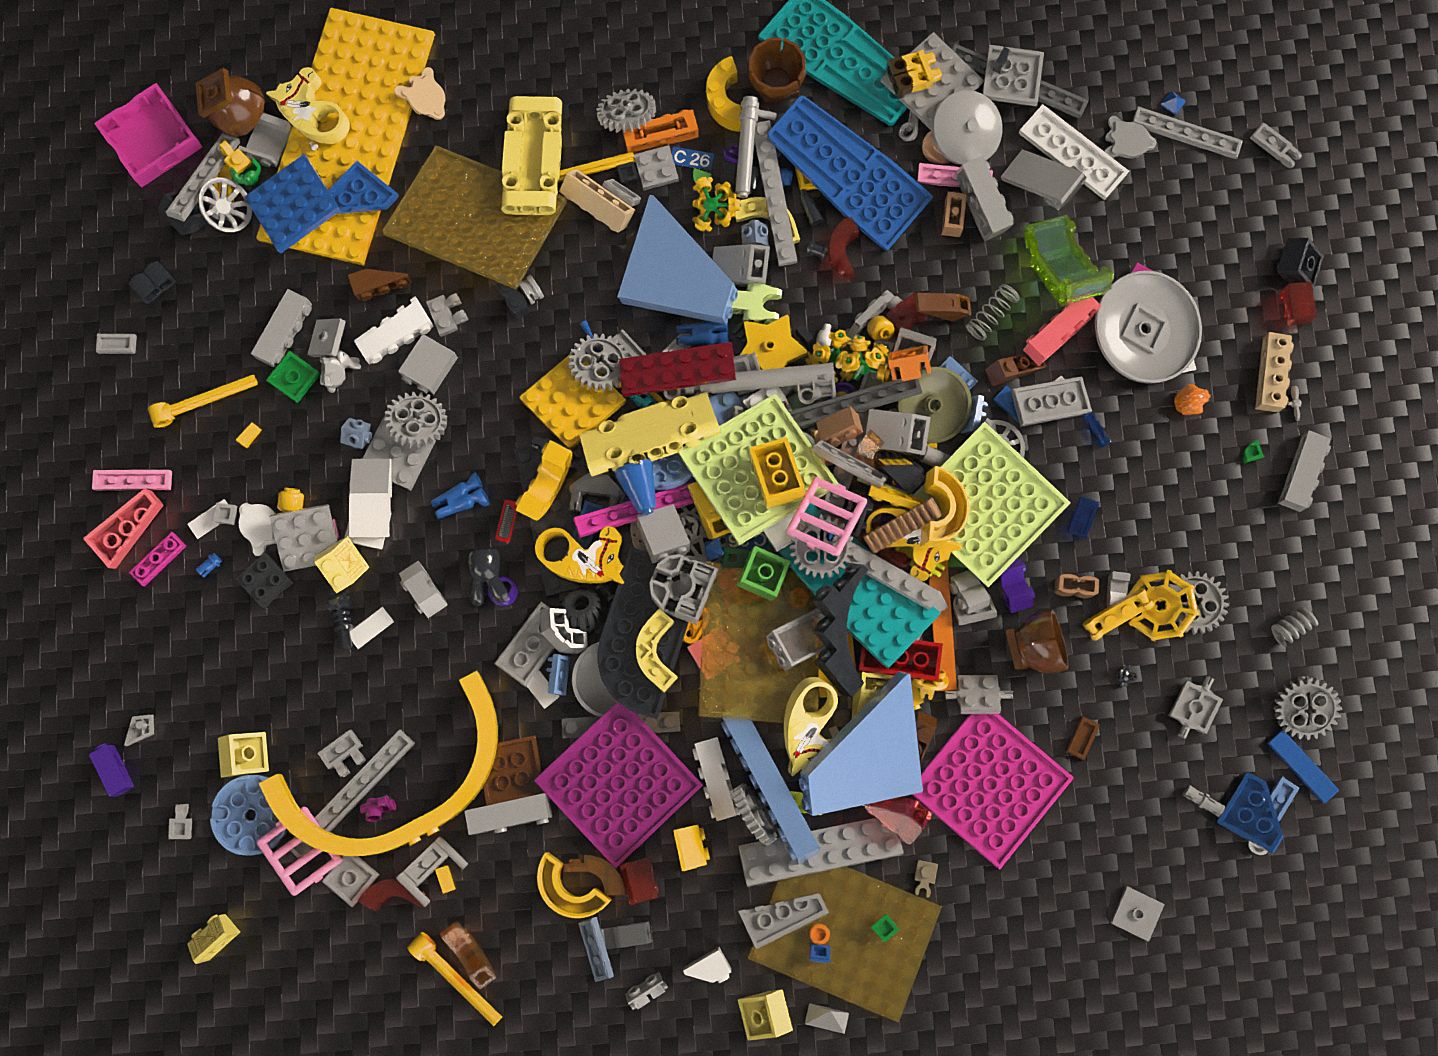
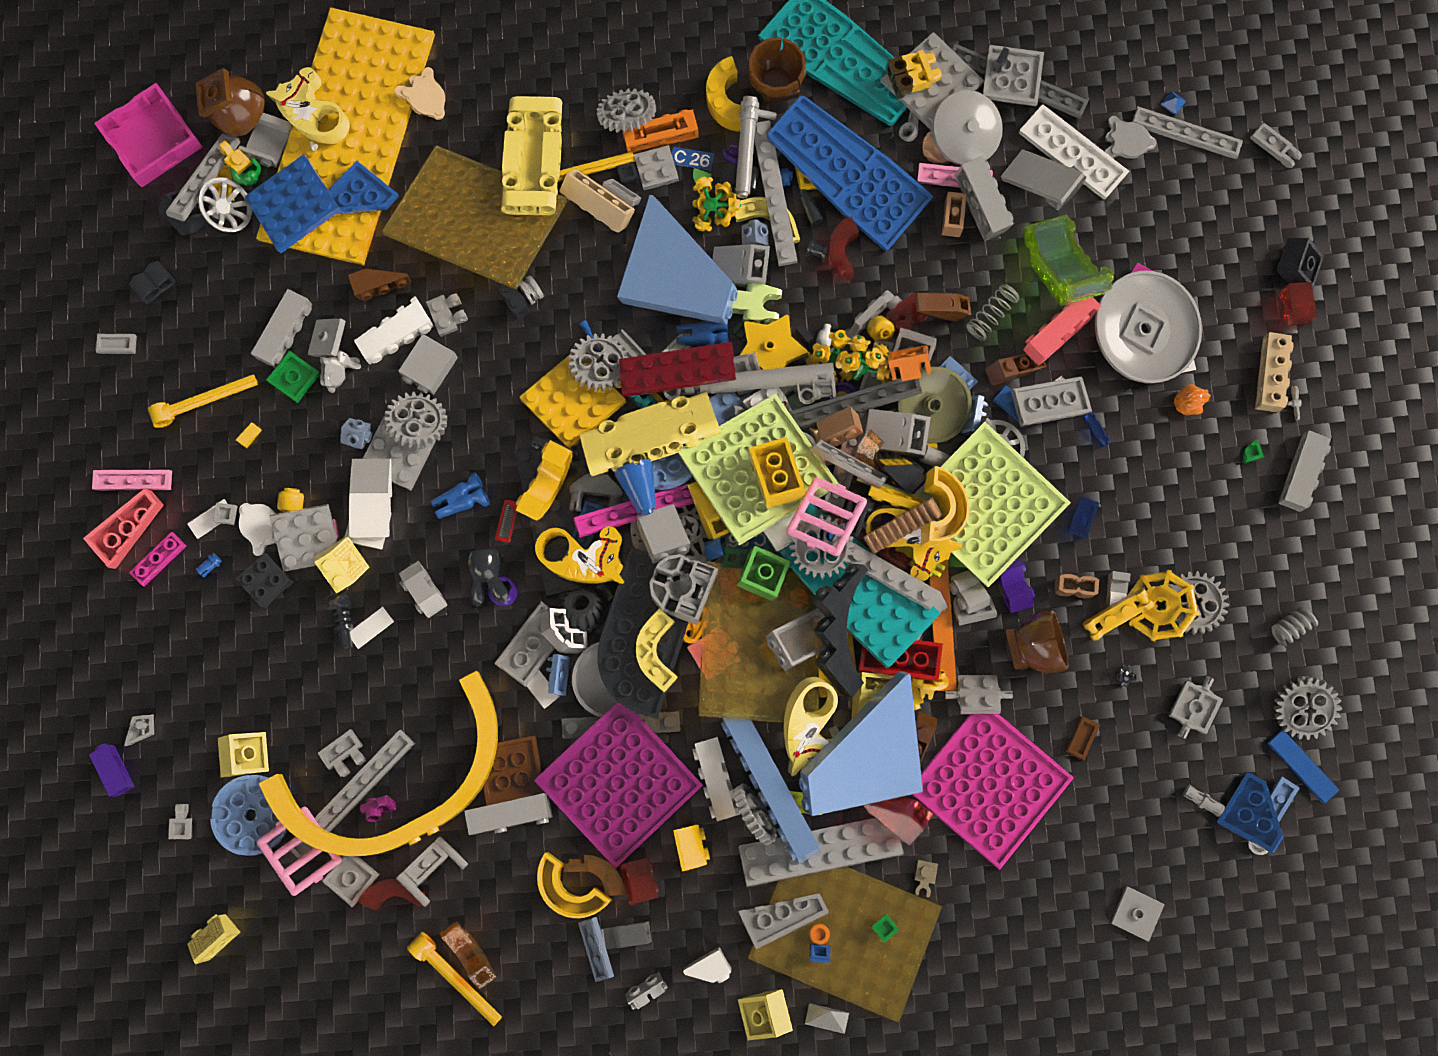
yellow piece [435,865,455,893] -> none

